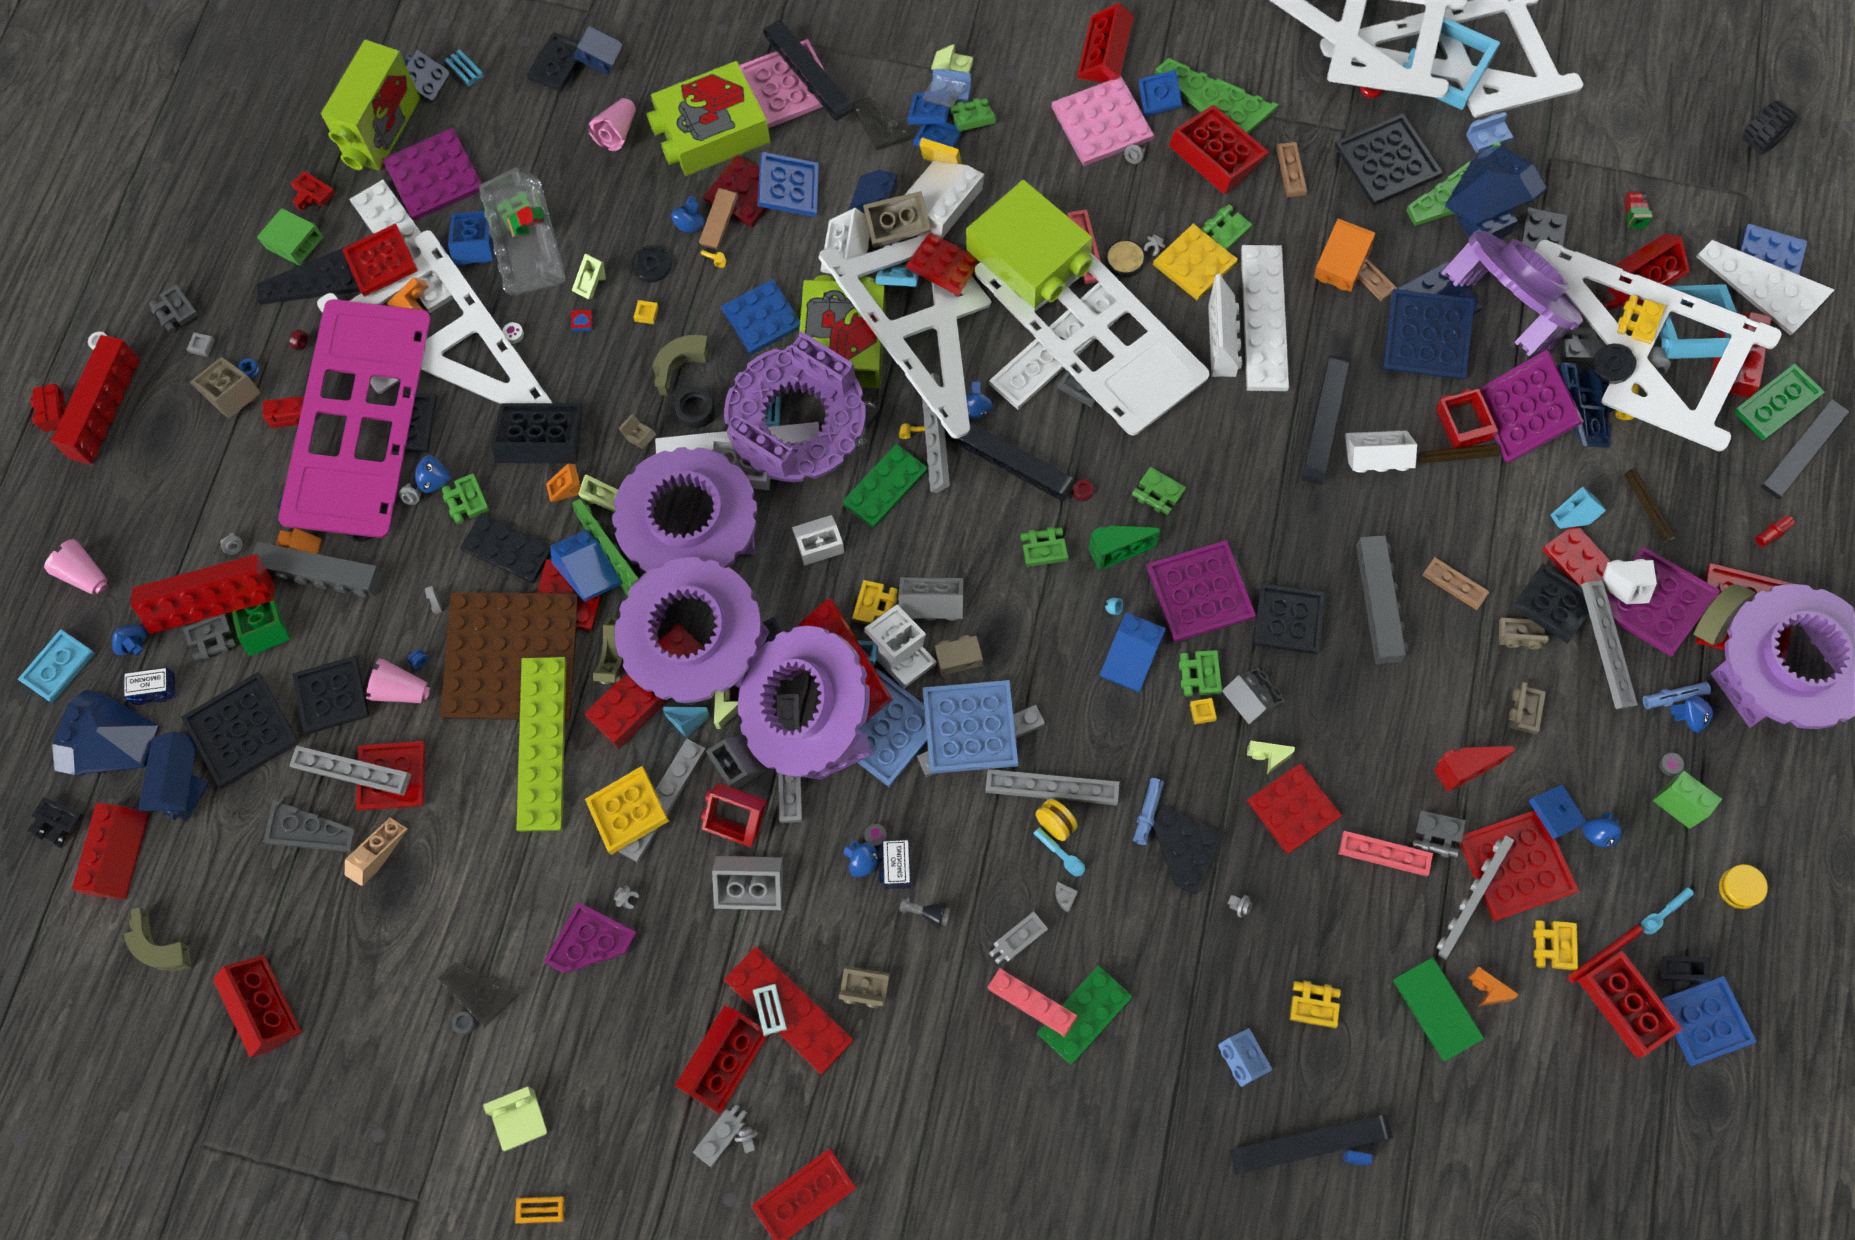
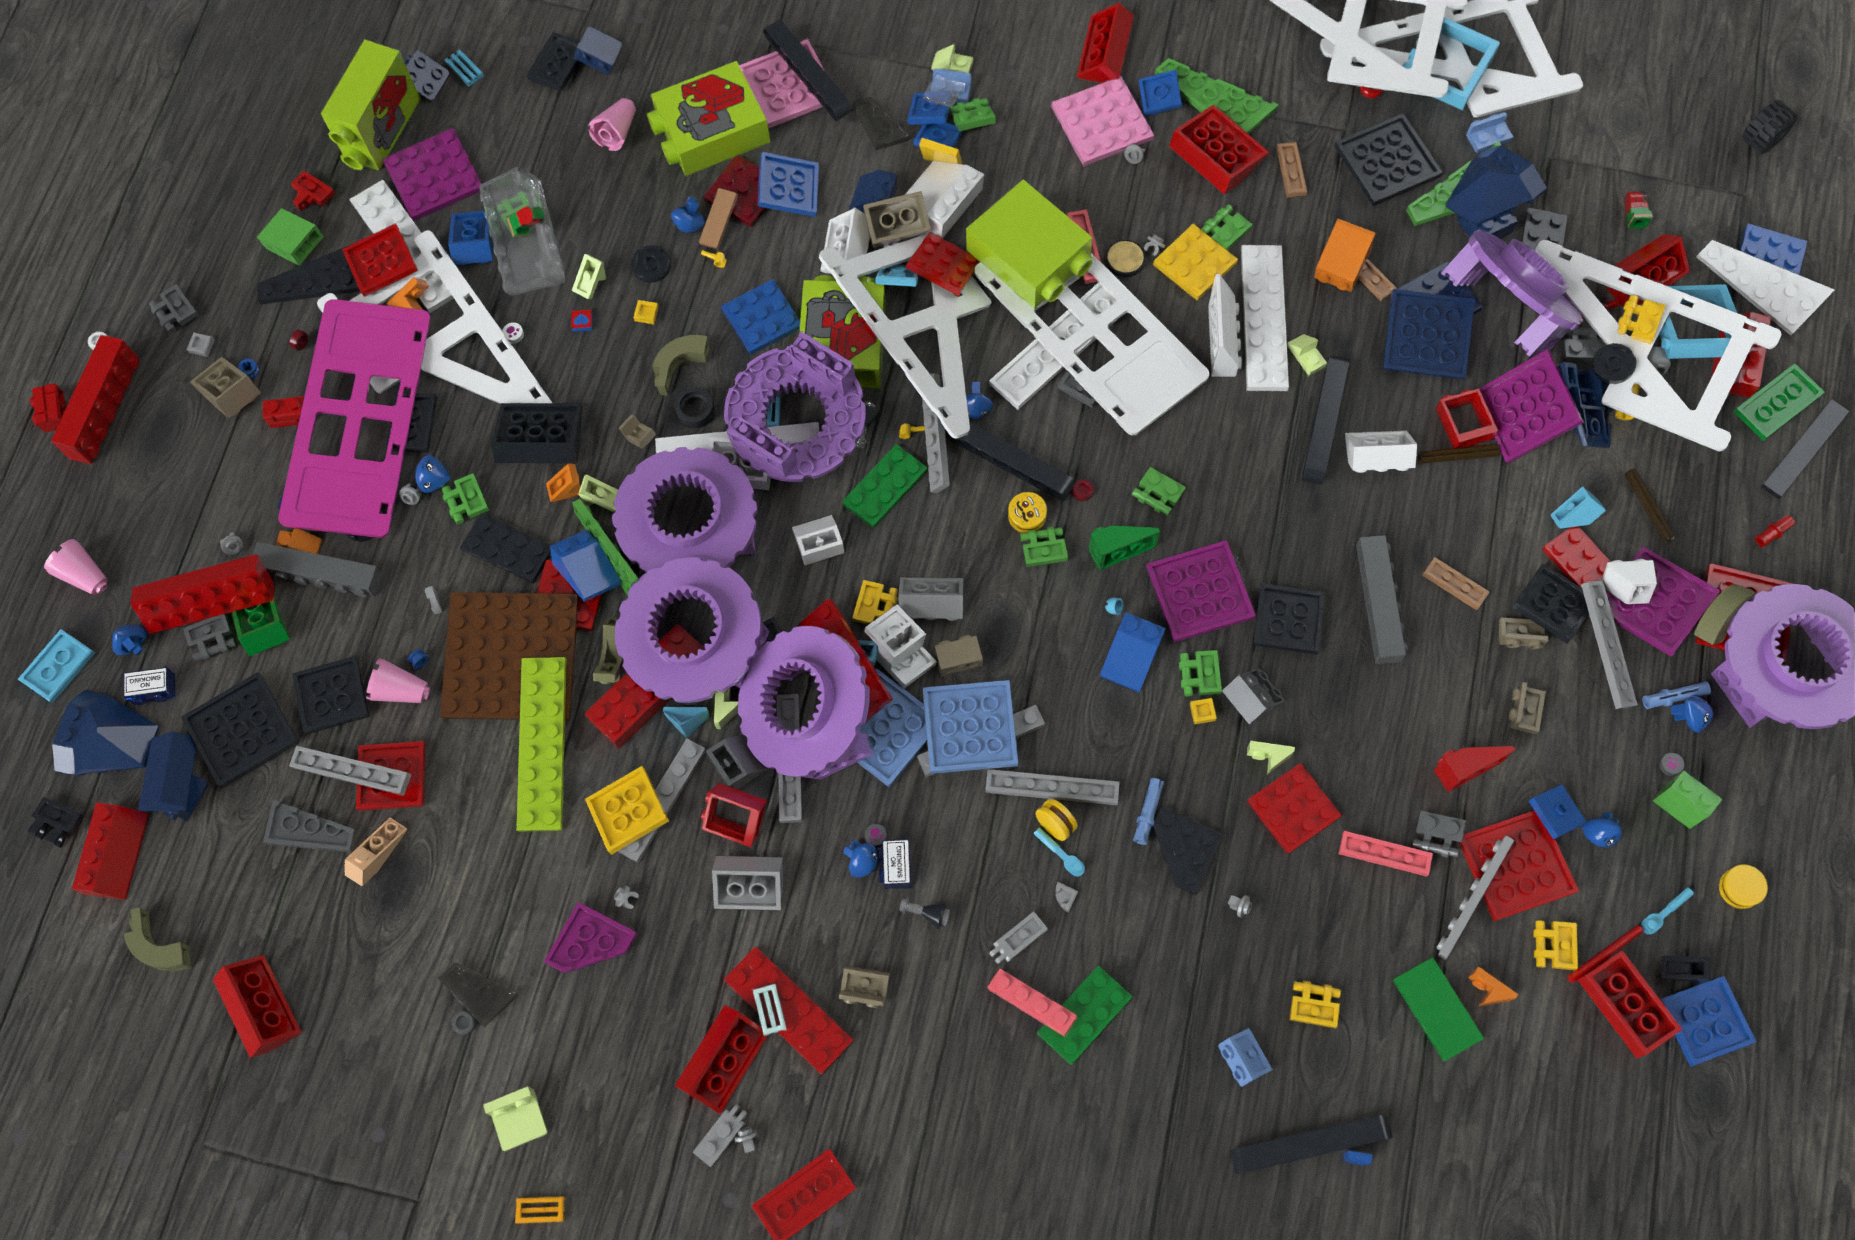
none -> yellow head [1008,492,1047,533]
none -> yellowish green slope [1287,334,1327,376]

